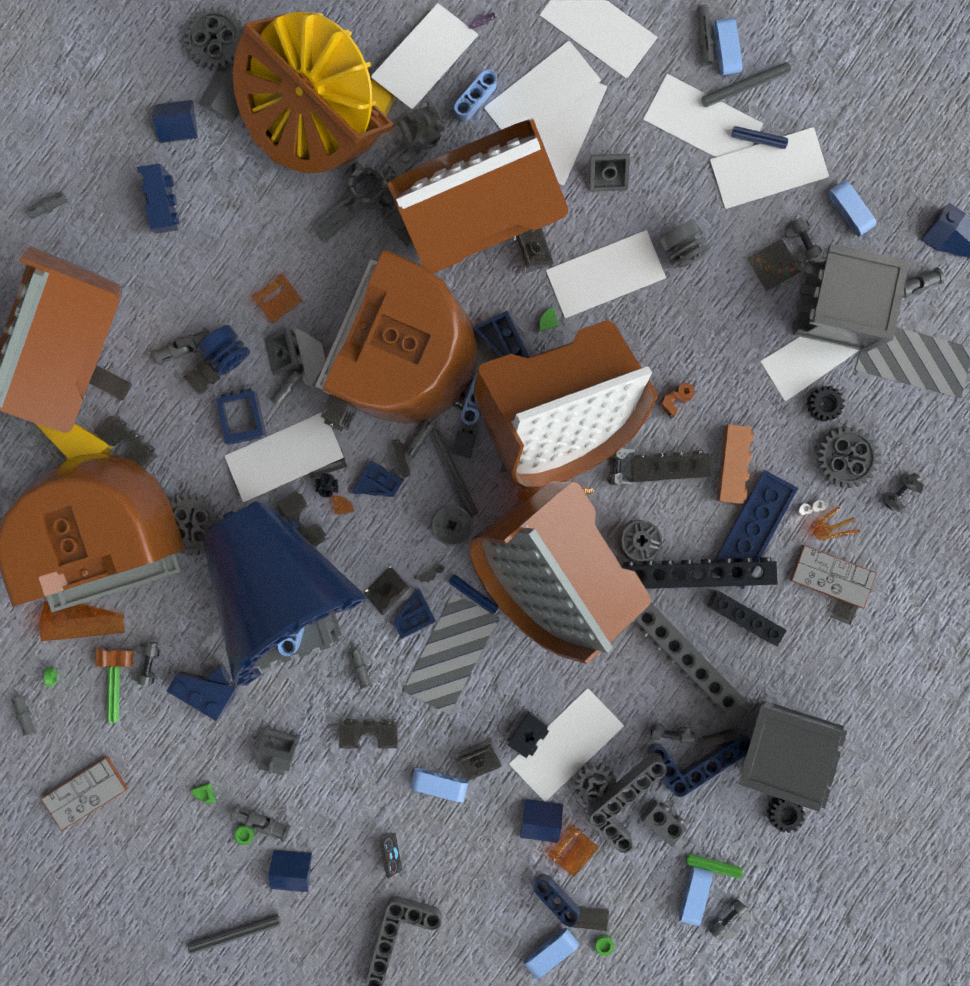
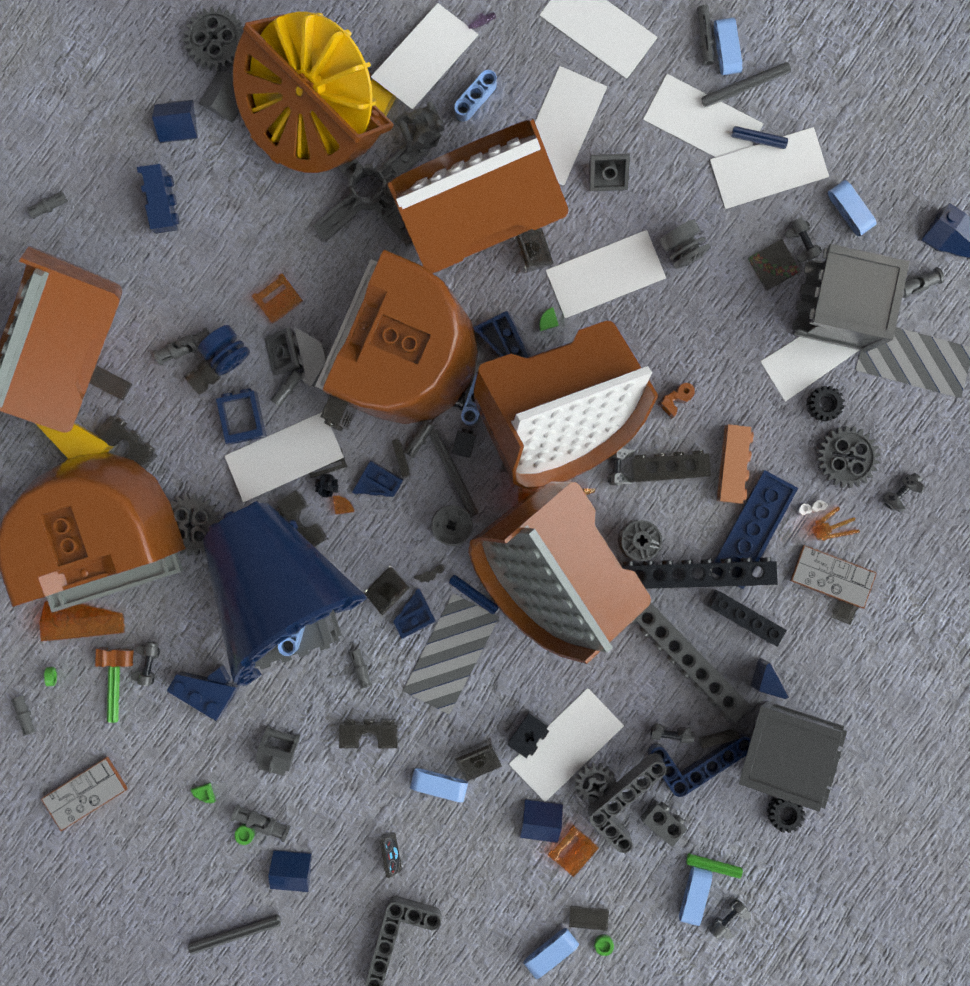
white sticker [484,41,601,130] -> none
dark blue beam [533,874,580,927] -> none
none -> dark blue slope [750,658,789,699]

